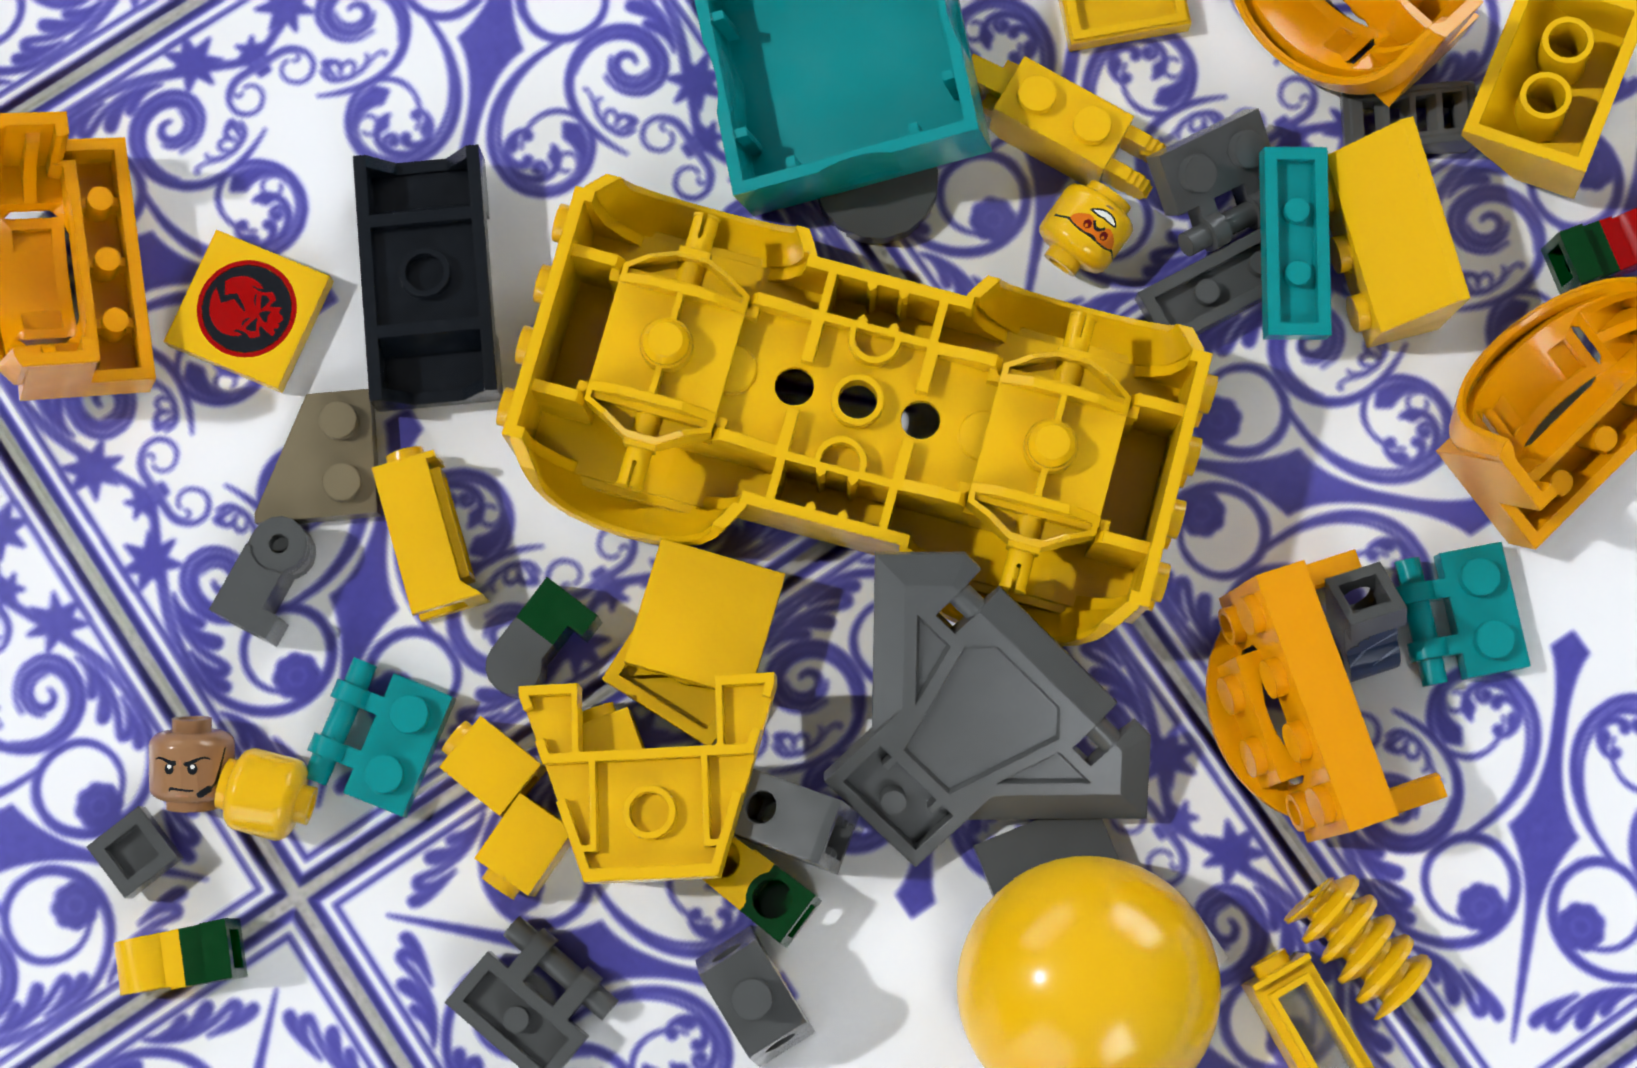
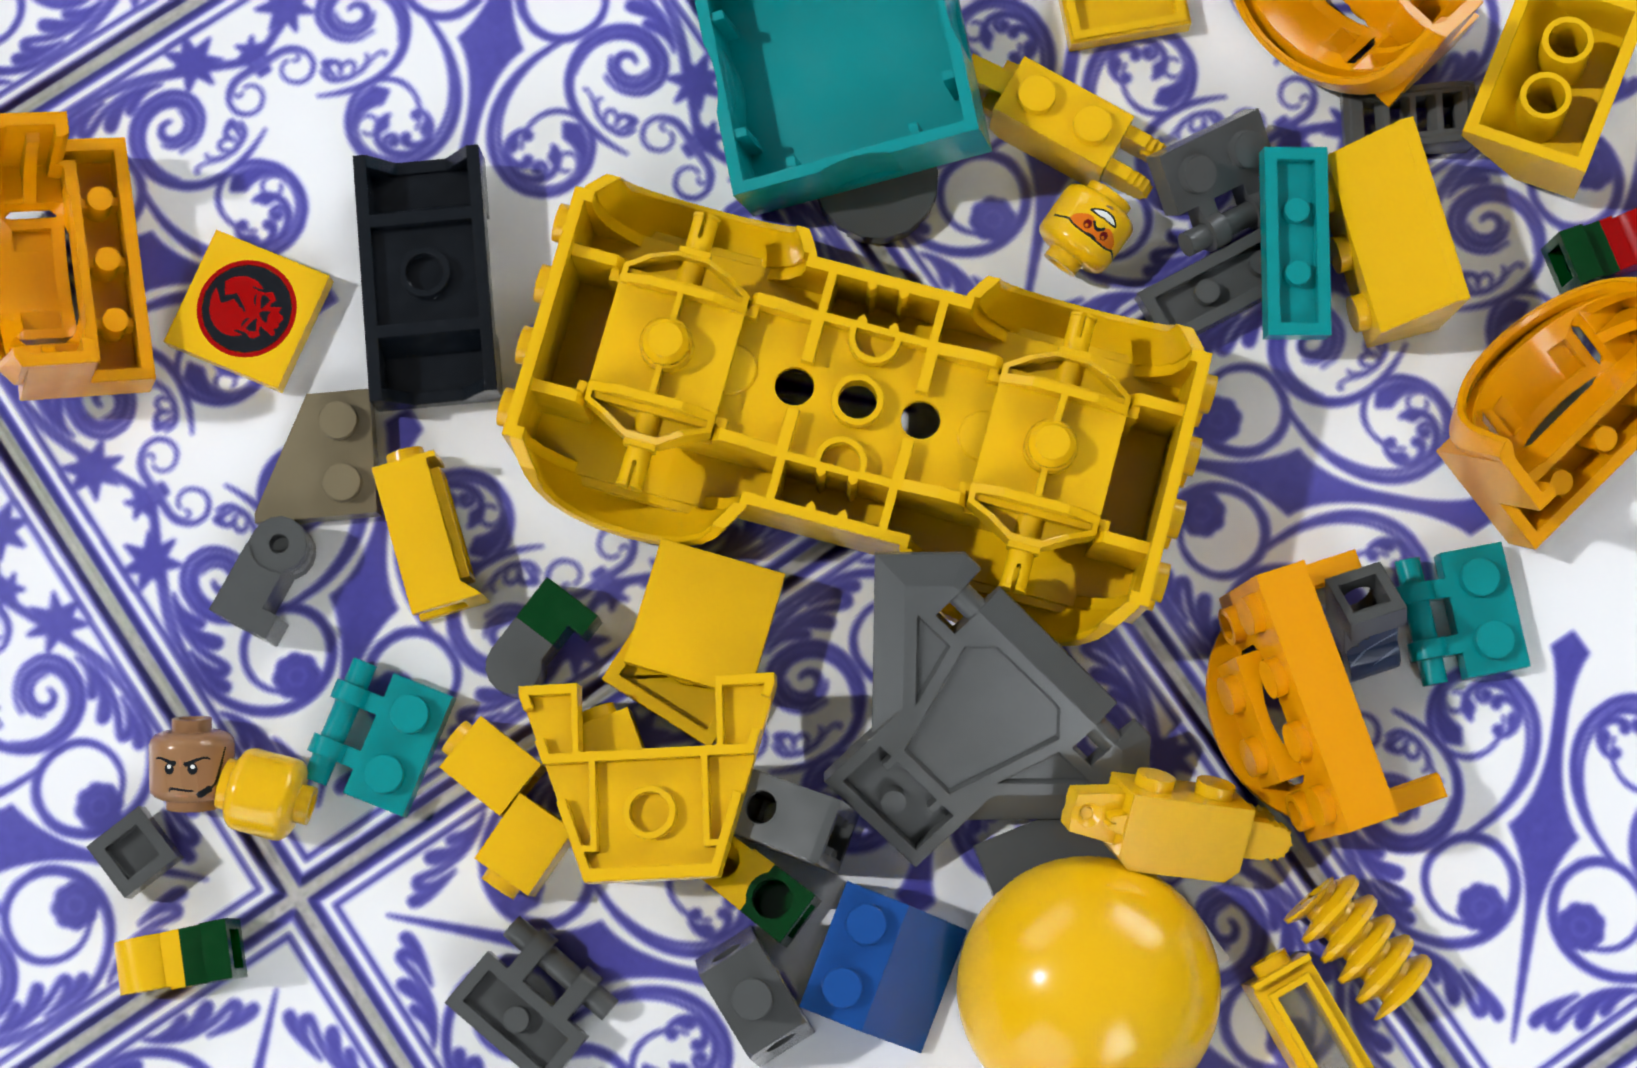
none -> blue slope [799,881,967,1053]
none -> yellow hinge [1061,767,1293,883]

